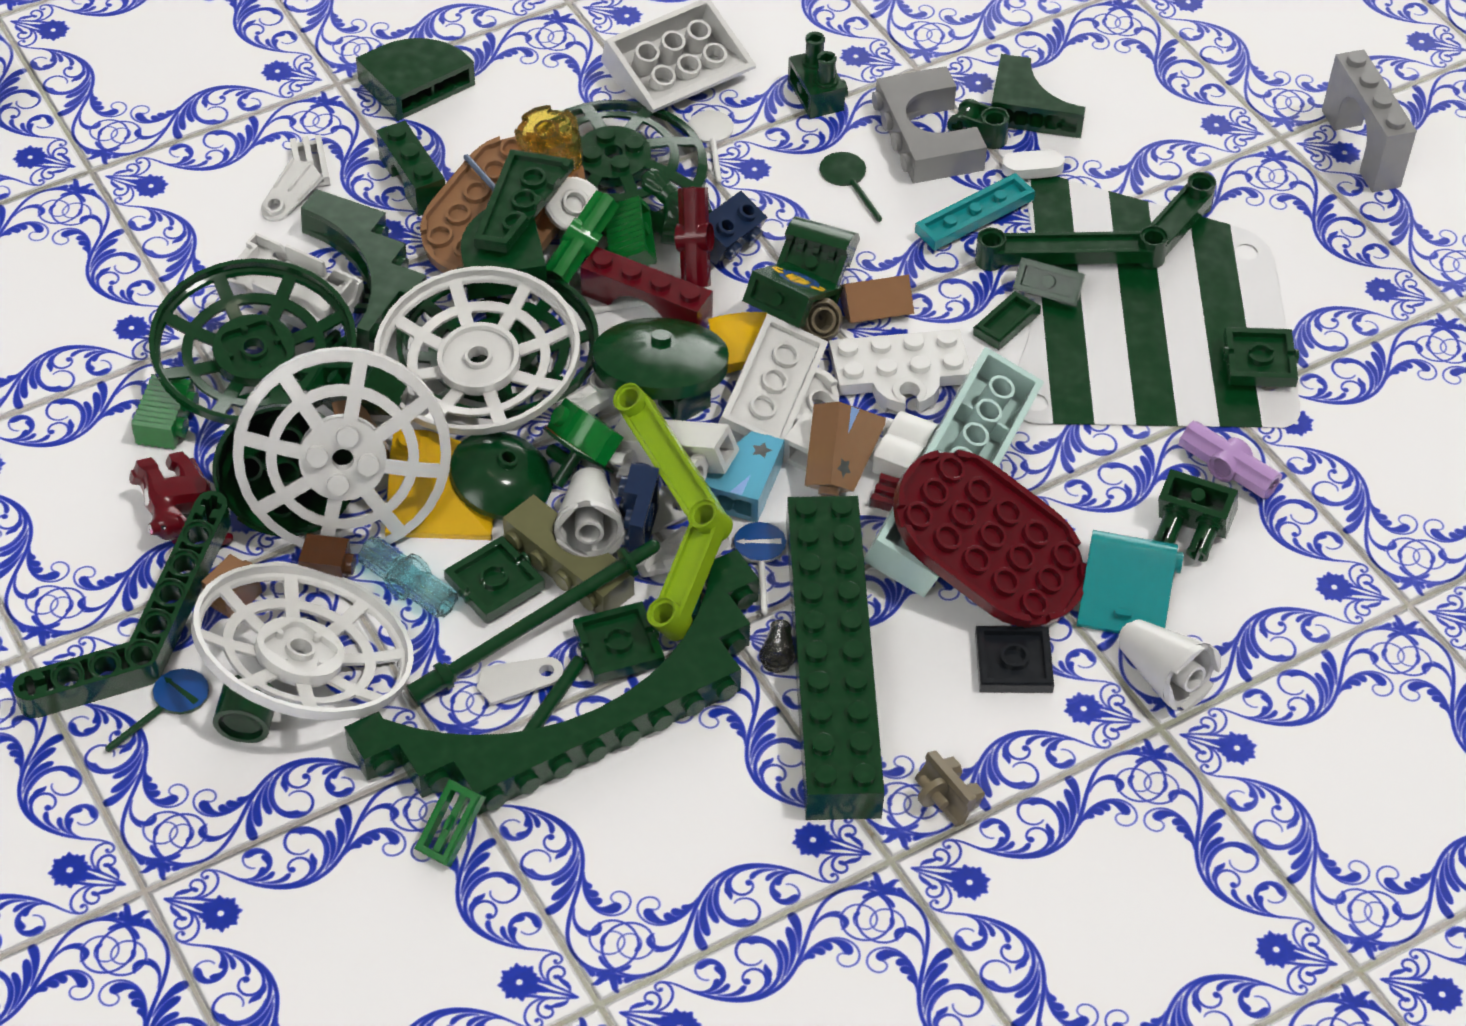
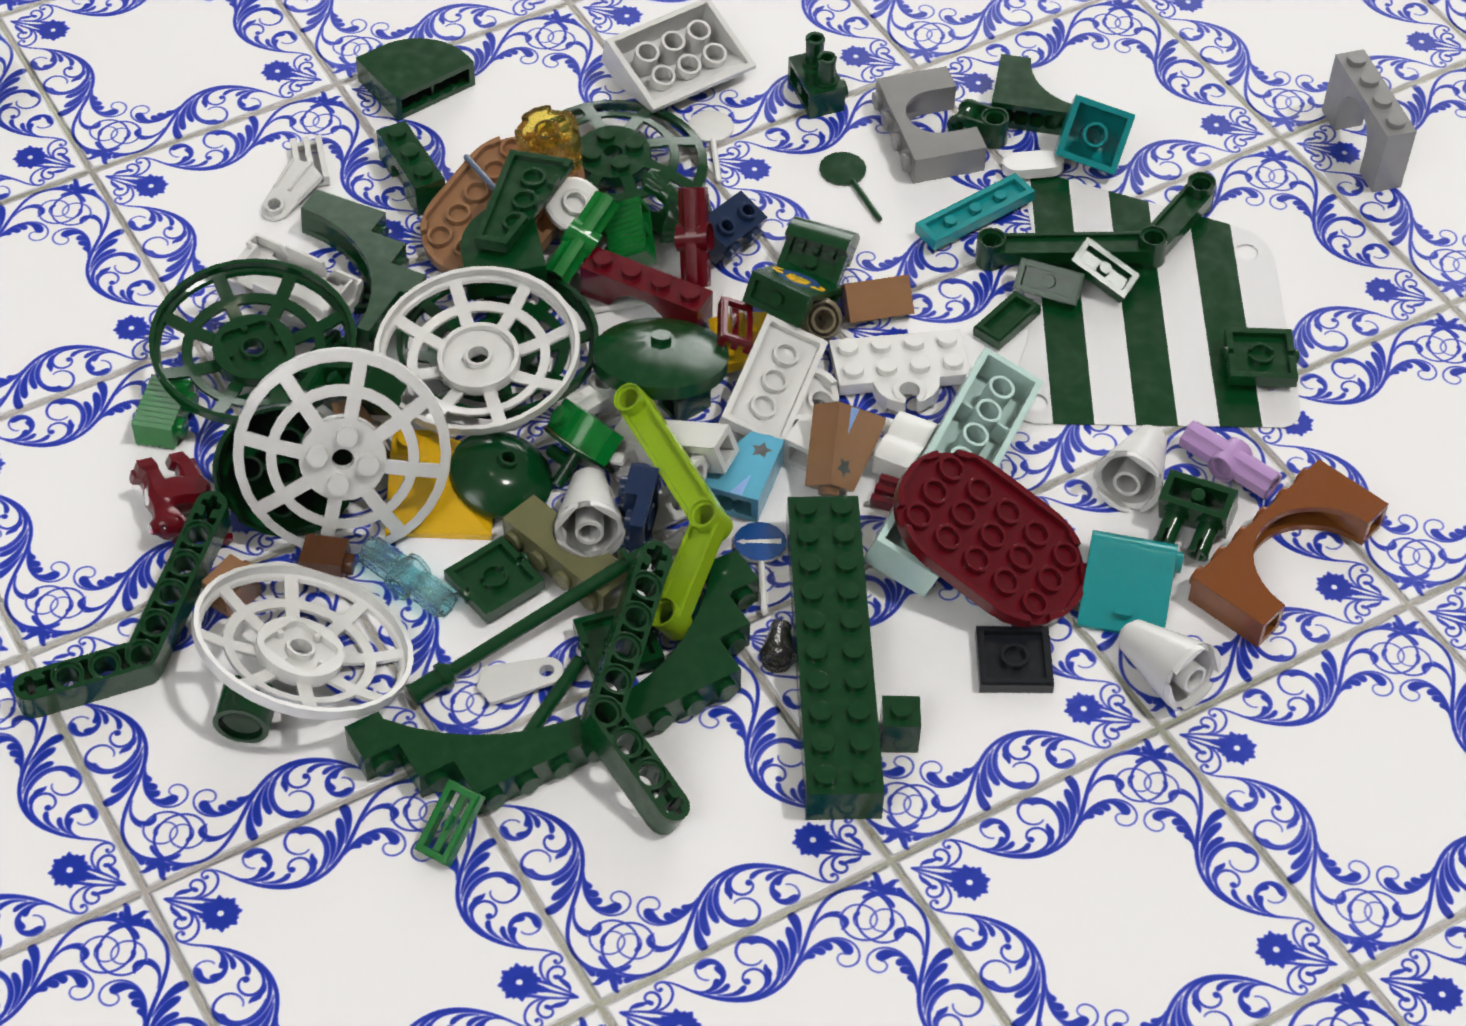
blue piece [105,668,210,752] -> none
dark tan hips [915,750,985,827] -> none
none -> dark green beam [579,540,690,835]
none -> dark red tile [717,296,753,355]
none -> dark green brick [879,695,921,753]
none -> teal brick [1054,94,1136,175]
none -> plate [1067,236,1140,303]
none -> white cone [1093,425,1167,512]
none -> dark orange arch [1188,459,1389,647]

